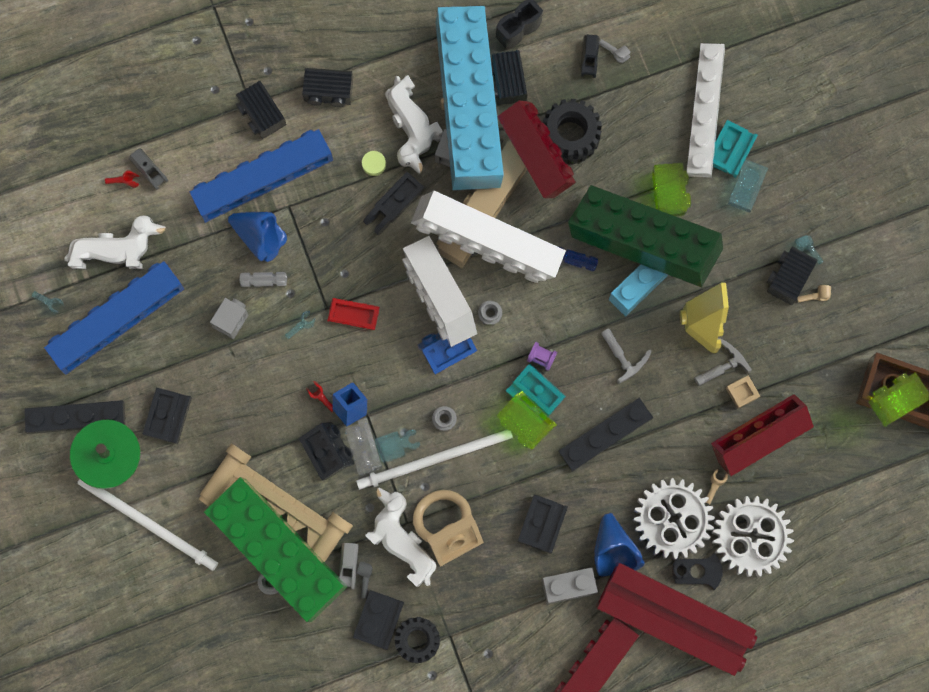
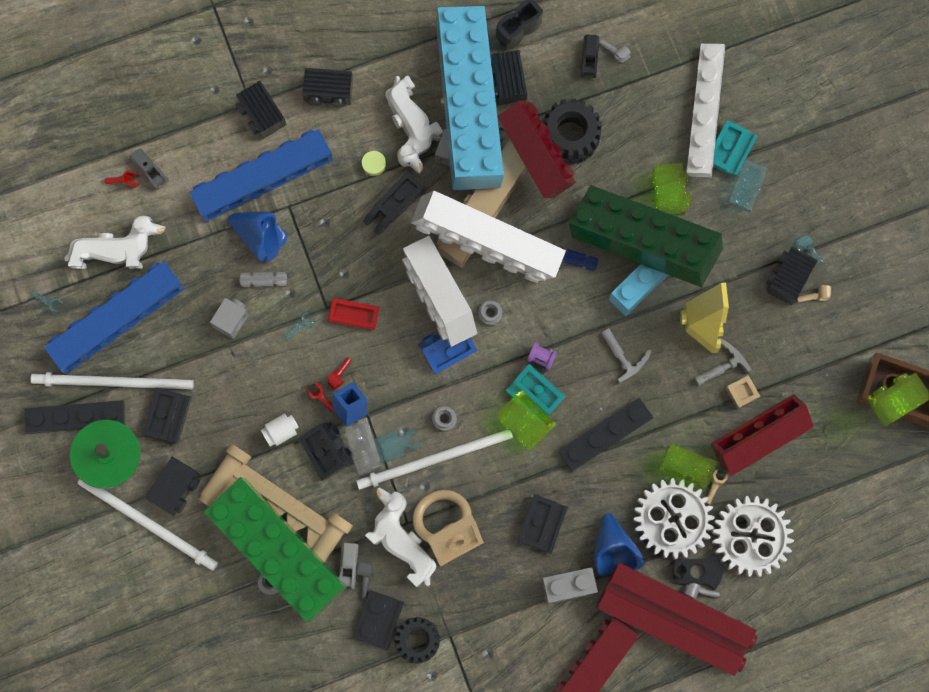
none -> white bar [31,372,194,390]
none -> black brick [145,456,200,516]
none -> white brick [261,413,299,447]
none -> red hand [328,357,352,390]
none -> clear neon green brick [659,443,717,489]
none -> light grey hand [683,583,720,600]

